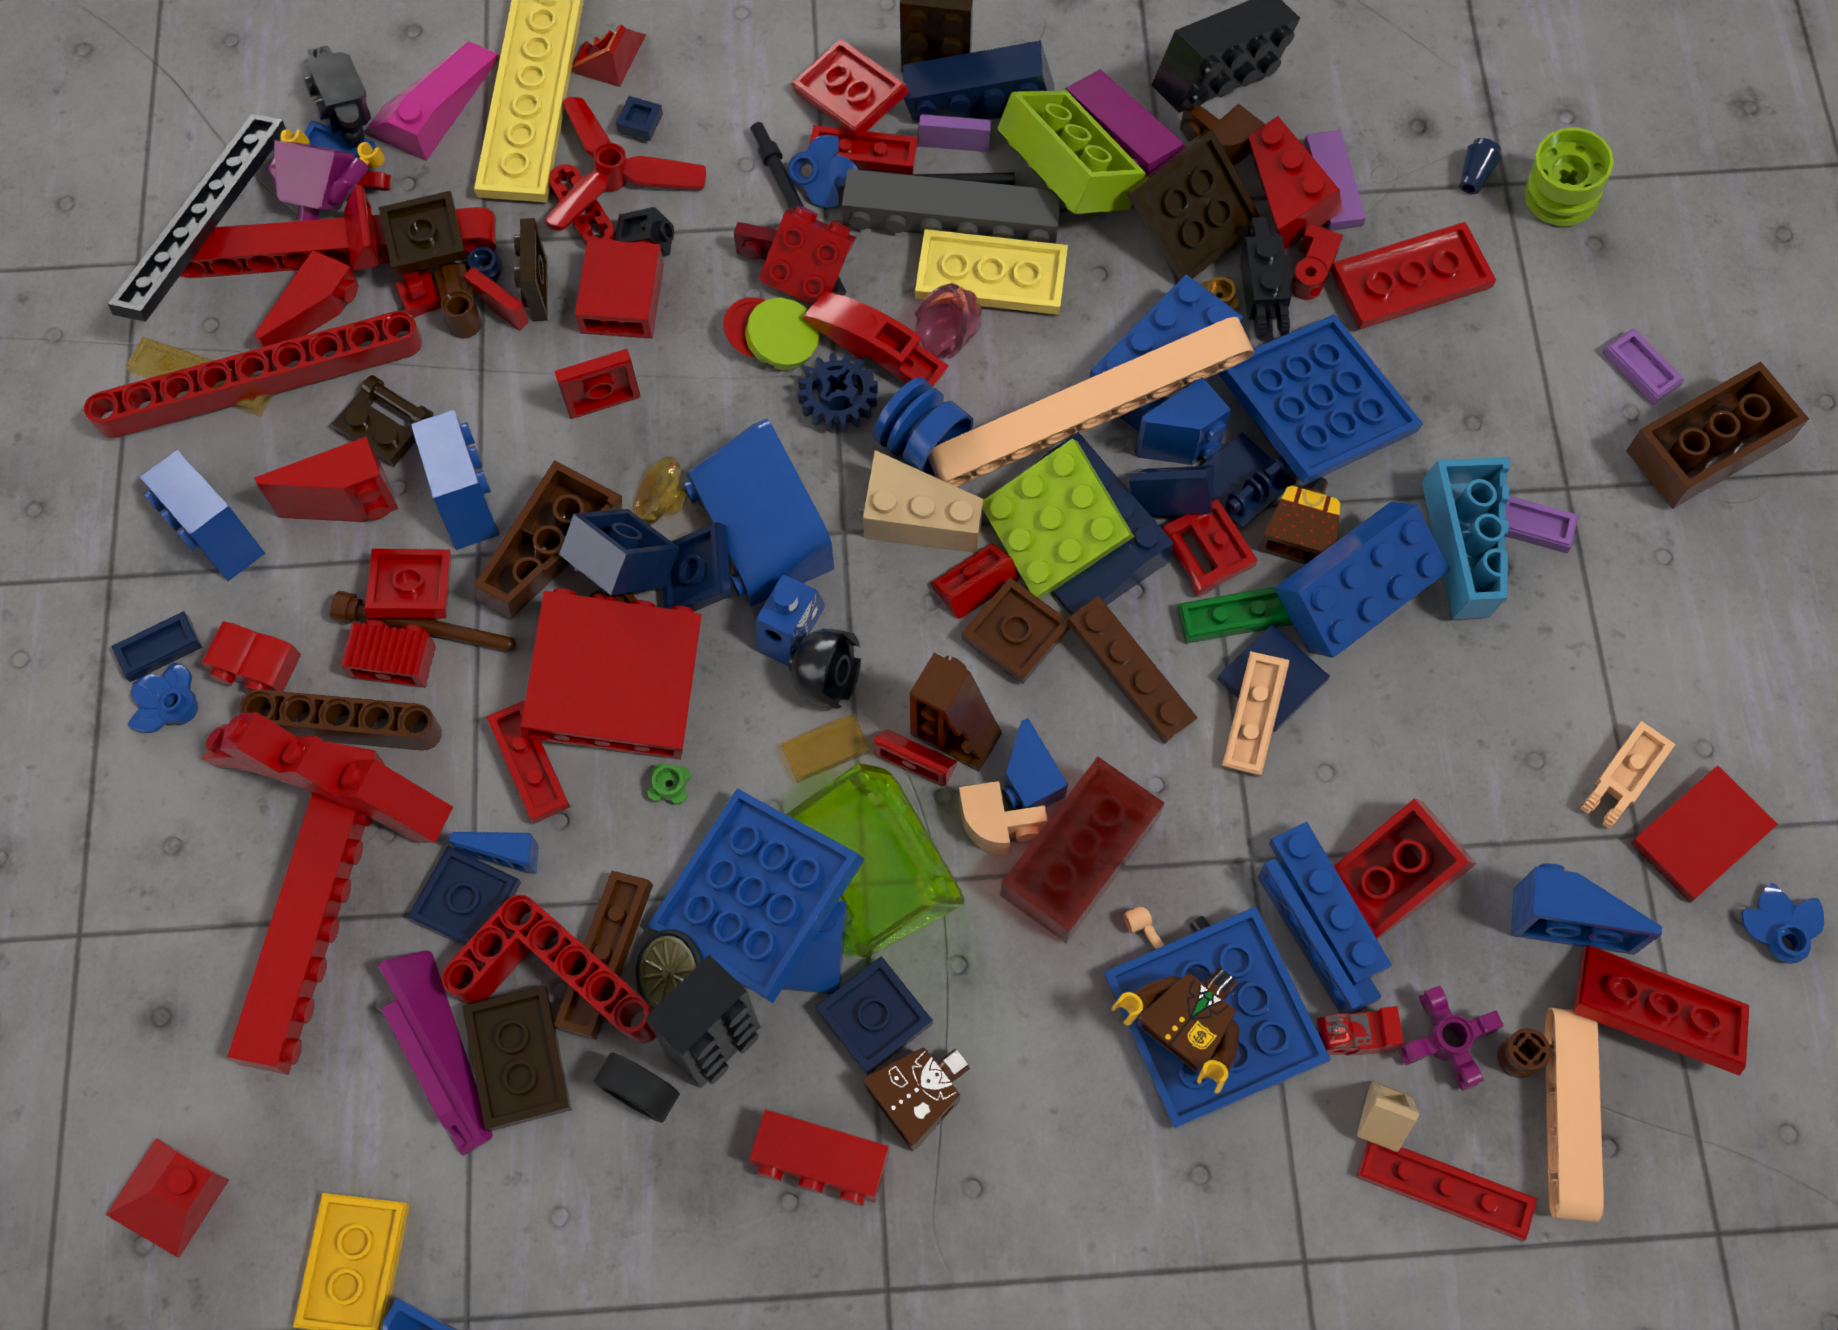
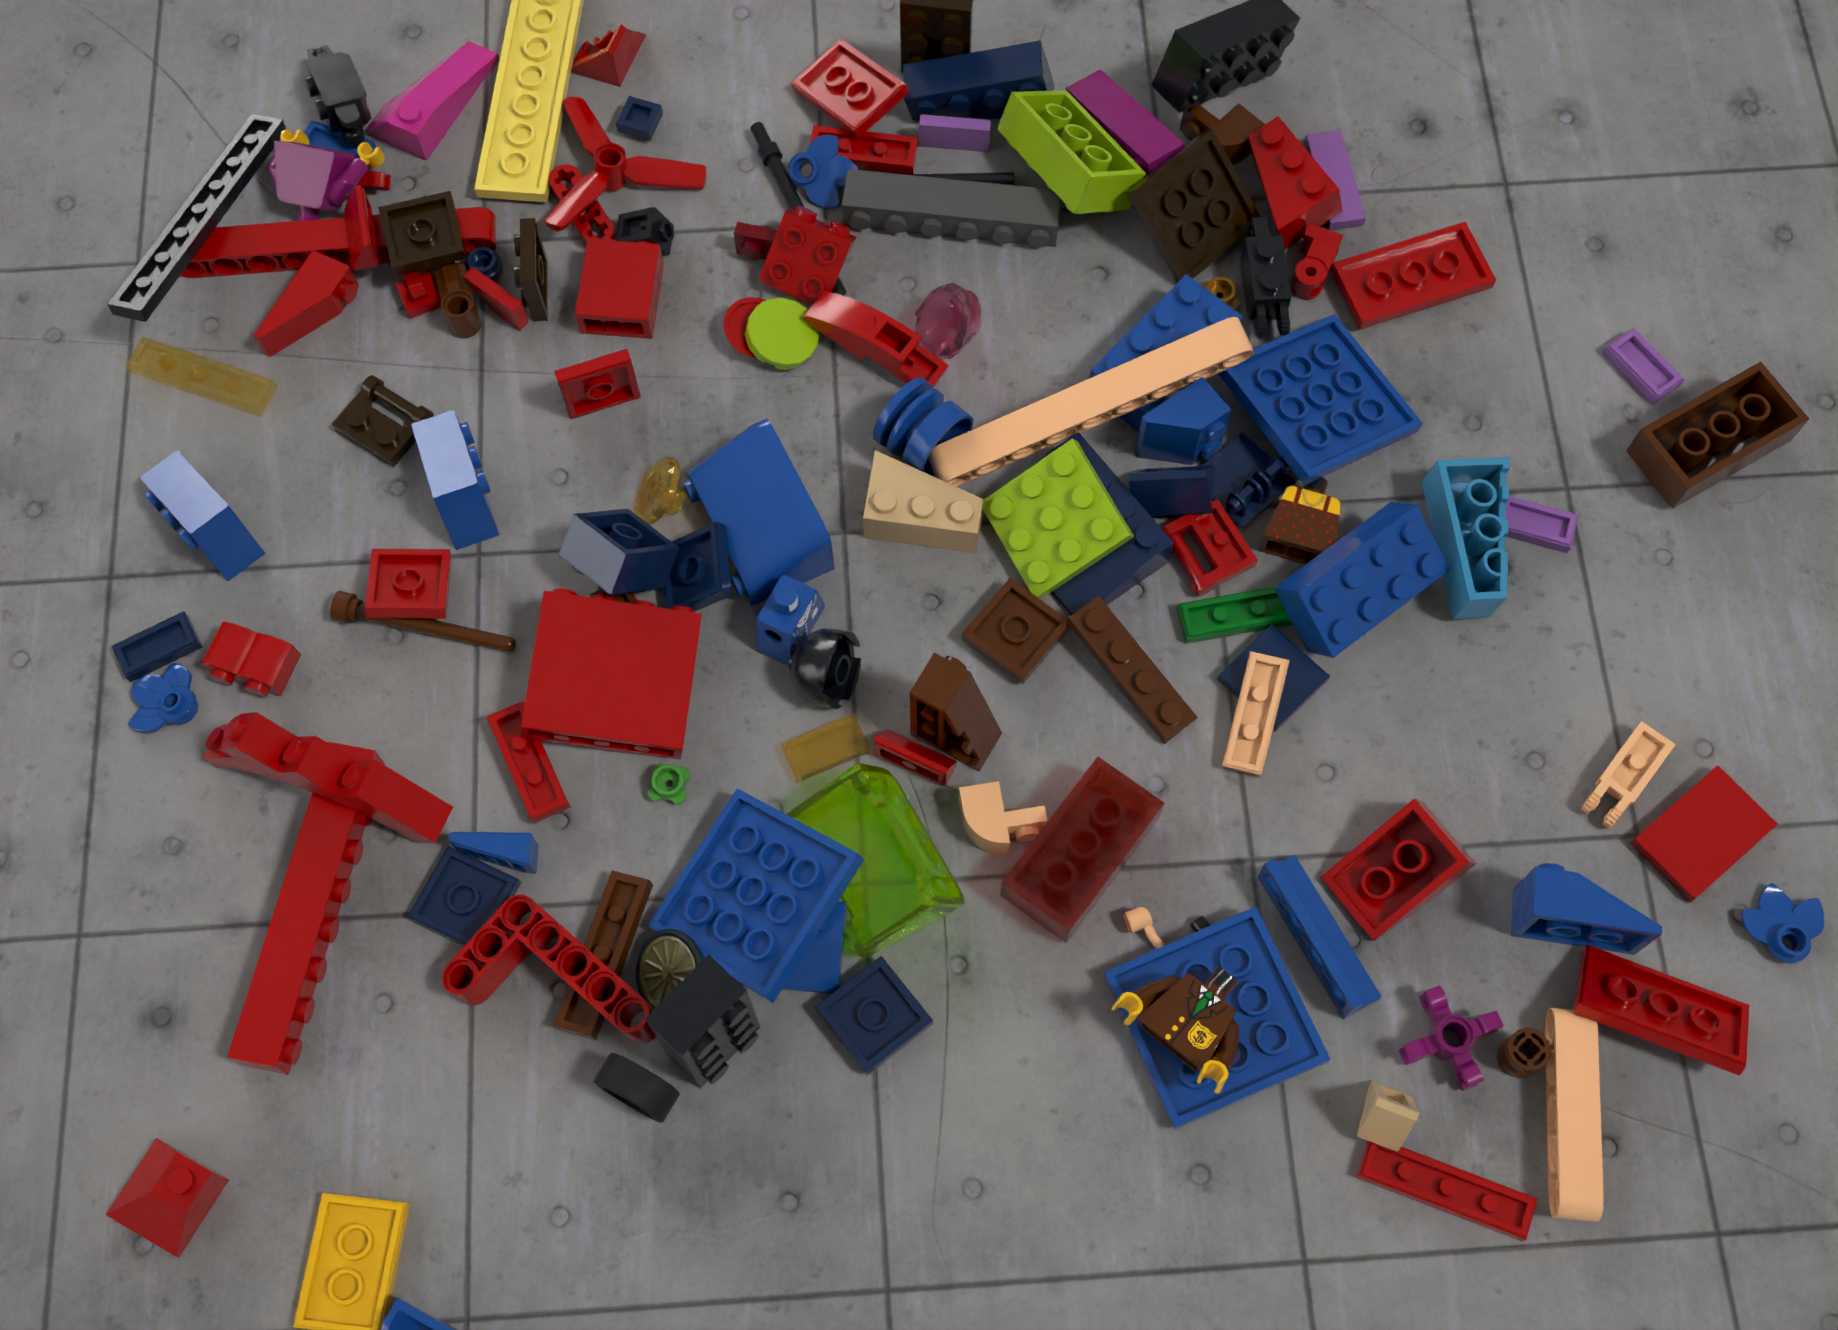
red beam [84,311,422,438] -> none
reddish brown beam [240,690,442,751] -> none
red slope [254,437,399,522] -> none
red brick [341,619,436,688] -> none
magenta wedge [378,951,493,1156] -> none
dark brown plate [463,985,572,1132] -> none
reddish brown wedge [474,460,622,619] -> none
red brick [749,1109,890,1206] -> none
dark blue gear [797,353,878,432] -> none
reddish brown torso [863,1048,970,1152] -> none
light yellow plate [915,229,1068,315] -> none
red slope [930,543,1019,619] -> none
blue slope [1002,718,1068,810] -> none
blue plate [1269,821,1392,986] -> none
red leg [1317,1006,1404,1056] -> none
dark blue cone [1459,138,1501,194] -> none
lime wheel [1524,127,1614,227] -> none

